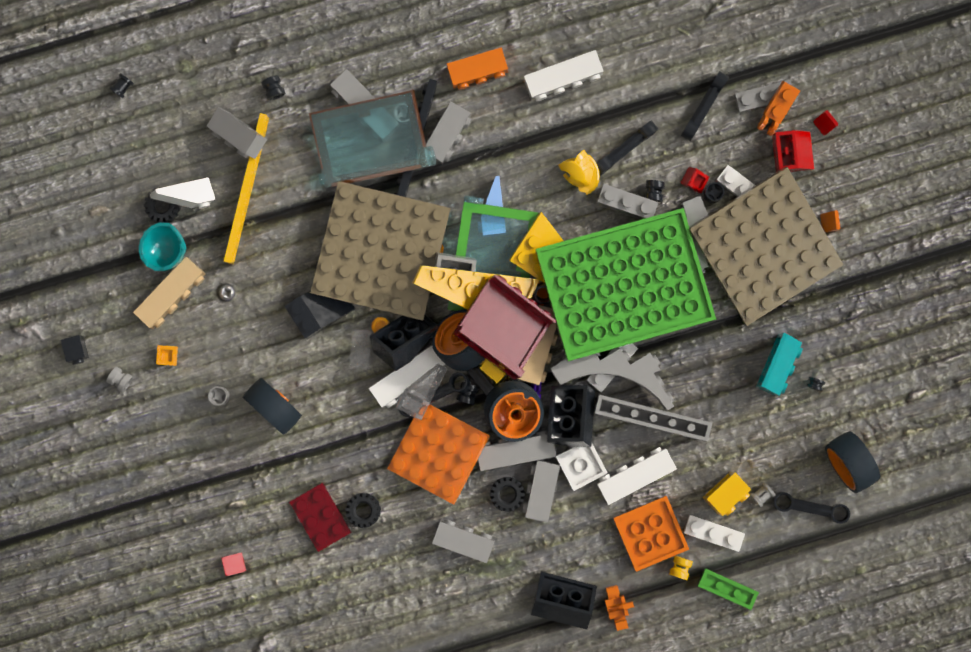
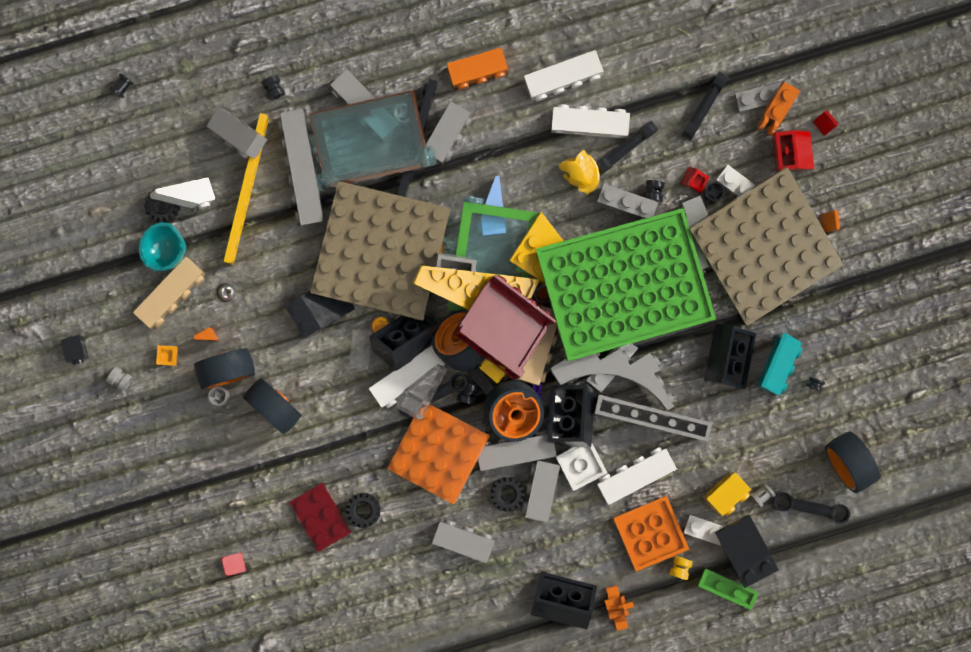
none -> orange slope [194,327,220,341]
none -> black wheel [194,348,255,390]
none -> light grey brick [278,109,325,227]
none -> white brick [551,104,630,139]
none -> black slope [704,324,756,389]
none -> black slope [715,514,779,588]

